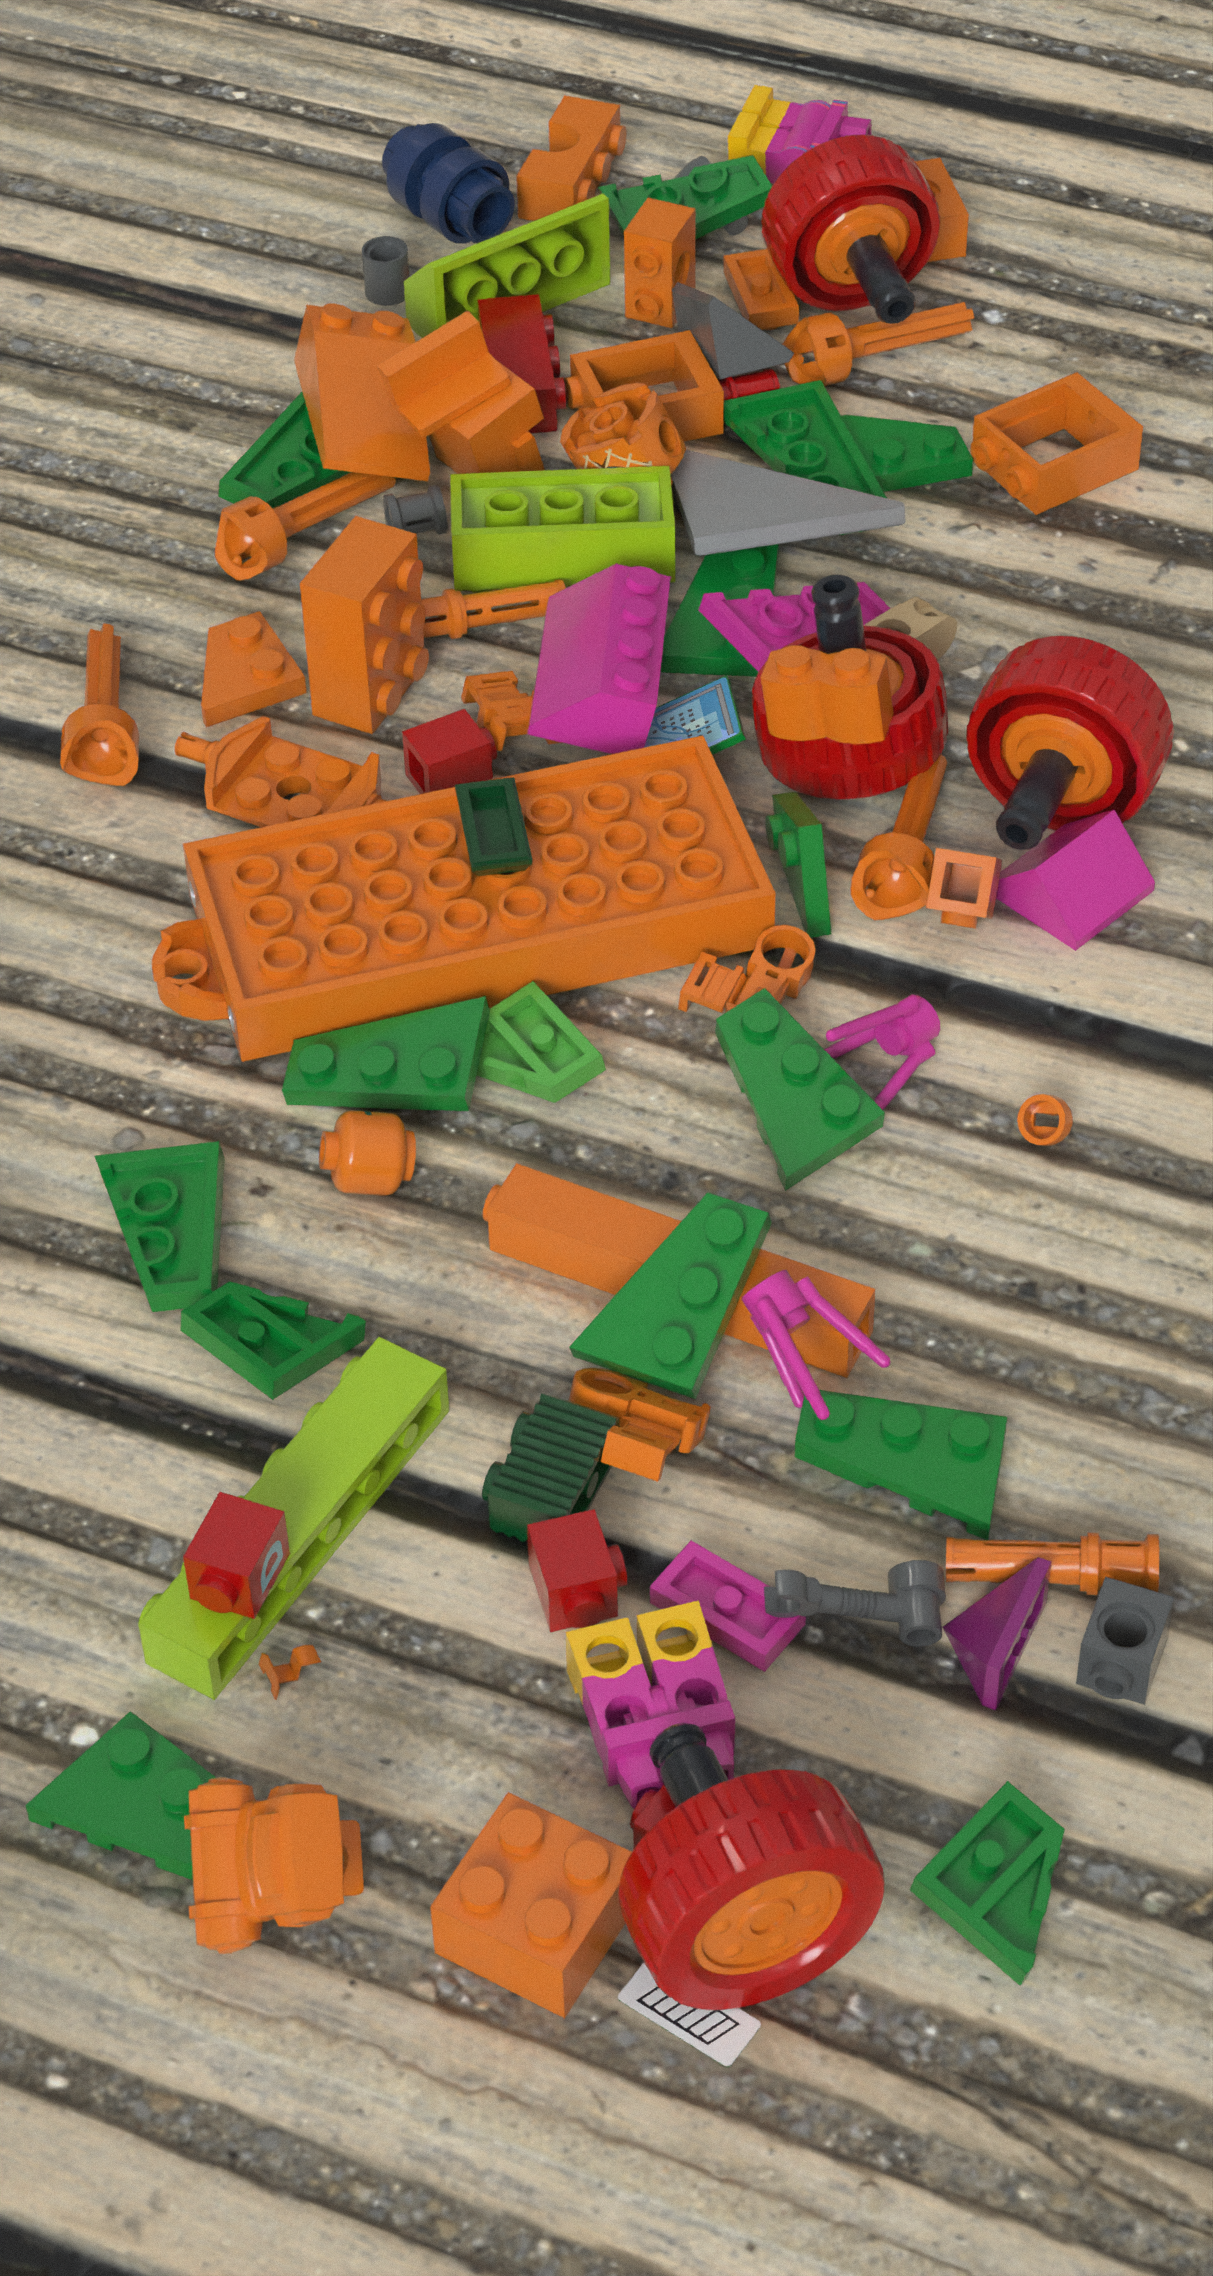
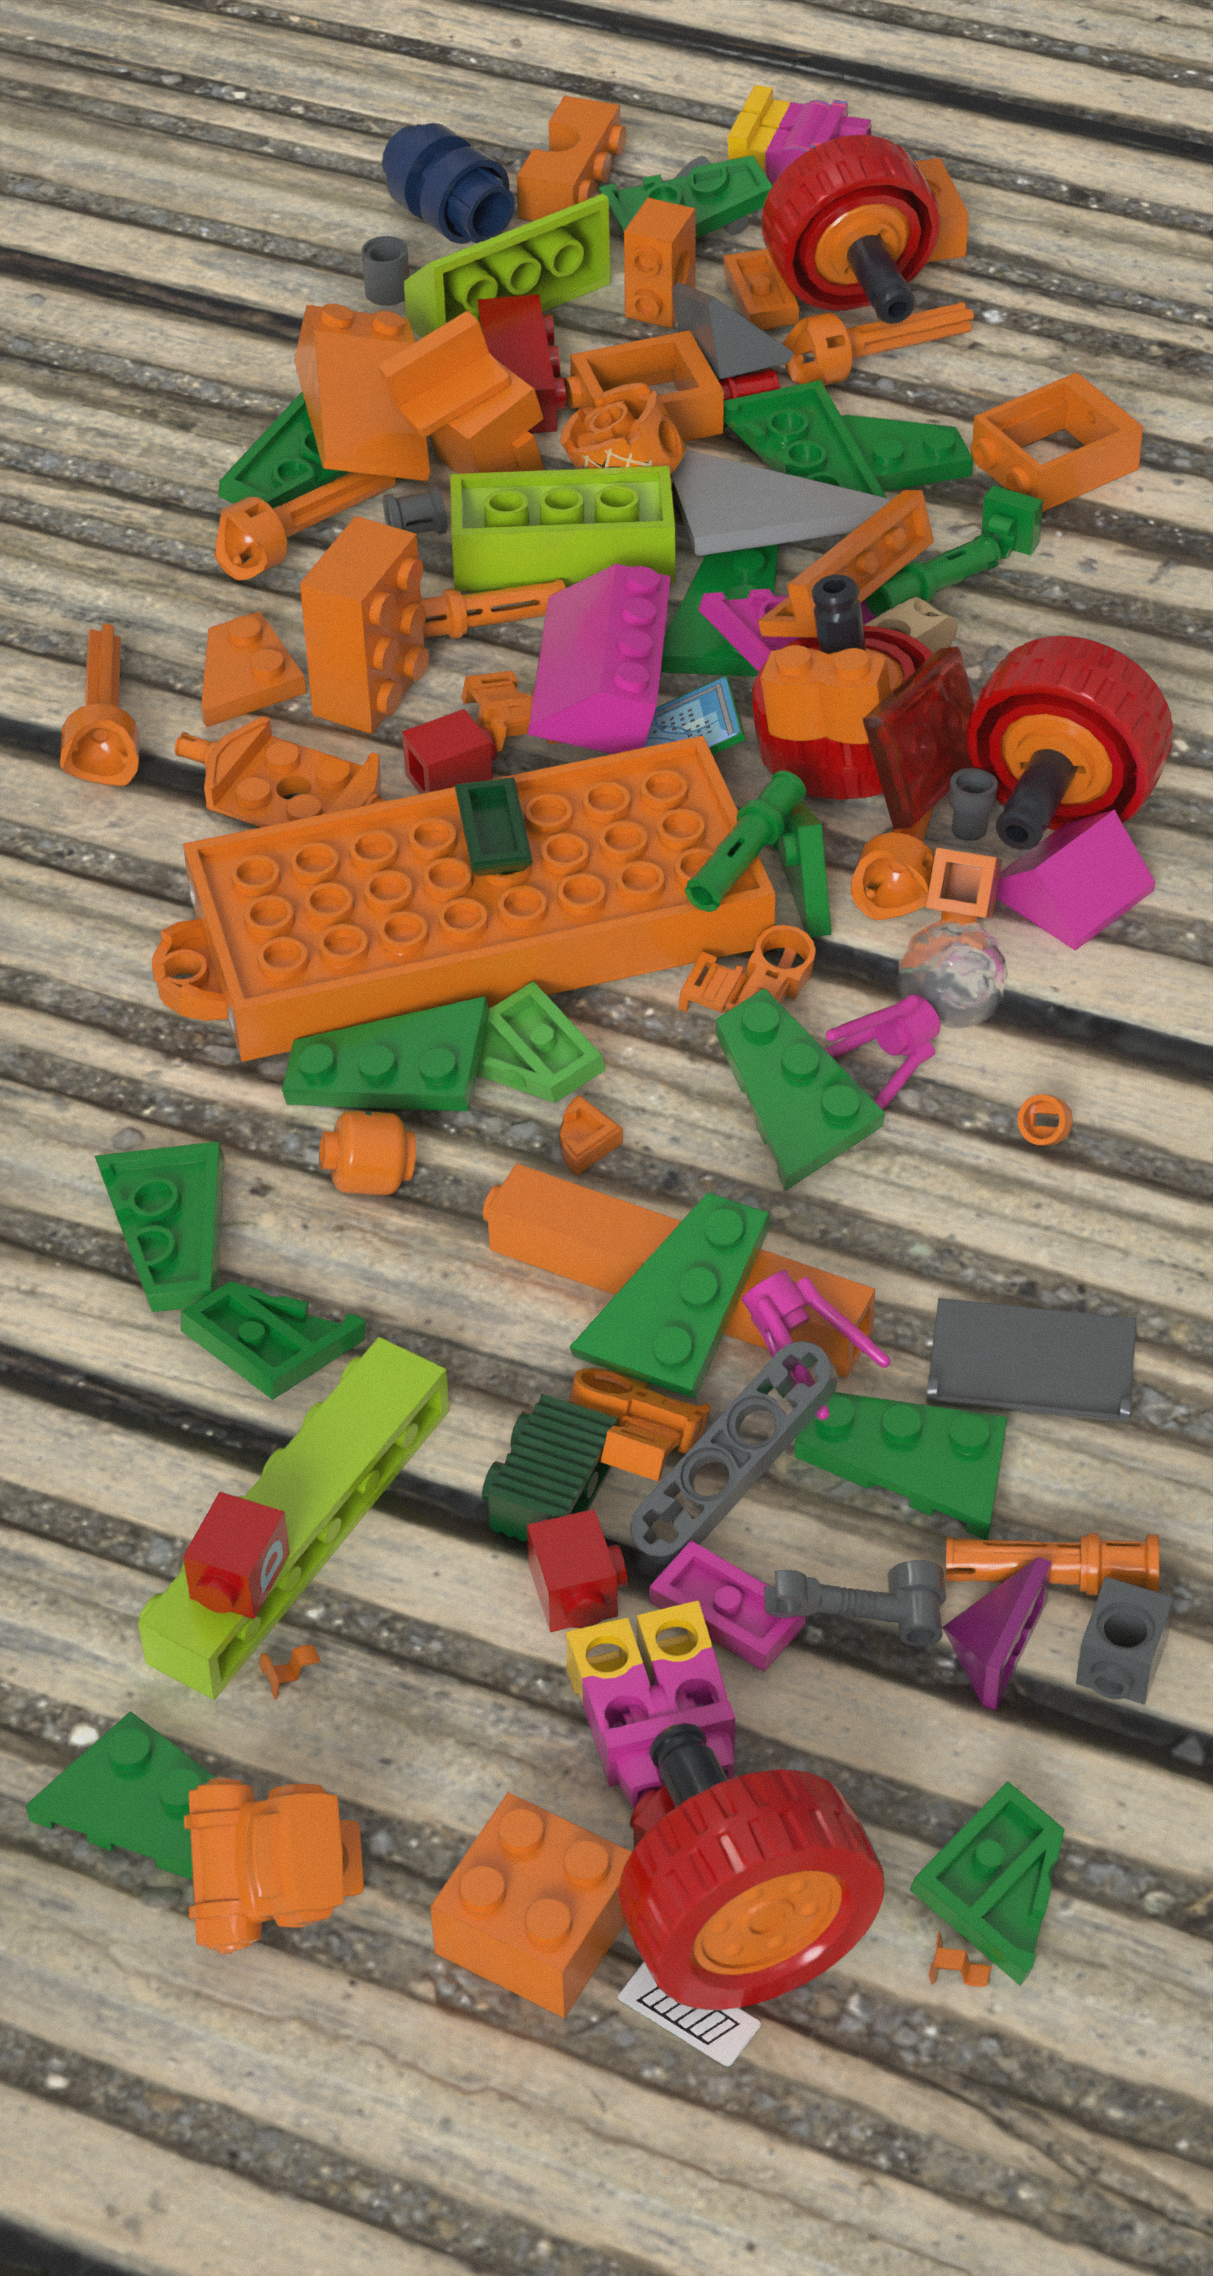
none -> orange tile [560,1095,623,1176]
none -> dark grey beam [630,1341,838,1565]
none -> green pin [685,771,806,912]
none -> orange fence [758,490,934,638]
none -> clear red tile [862,646,975,829]
none -> green pin [865,534,1001,617]
none -> clear hair [896,921,1008,1029]
none -> dark grey piece [926,1298,1136,1423]
none -> orange piece [928,1932,992,1987]
none -> dark grey brick [948,768,998,840]
none -> green tile [981,485,1043,559]

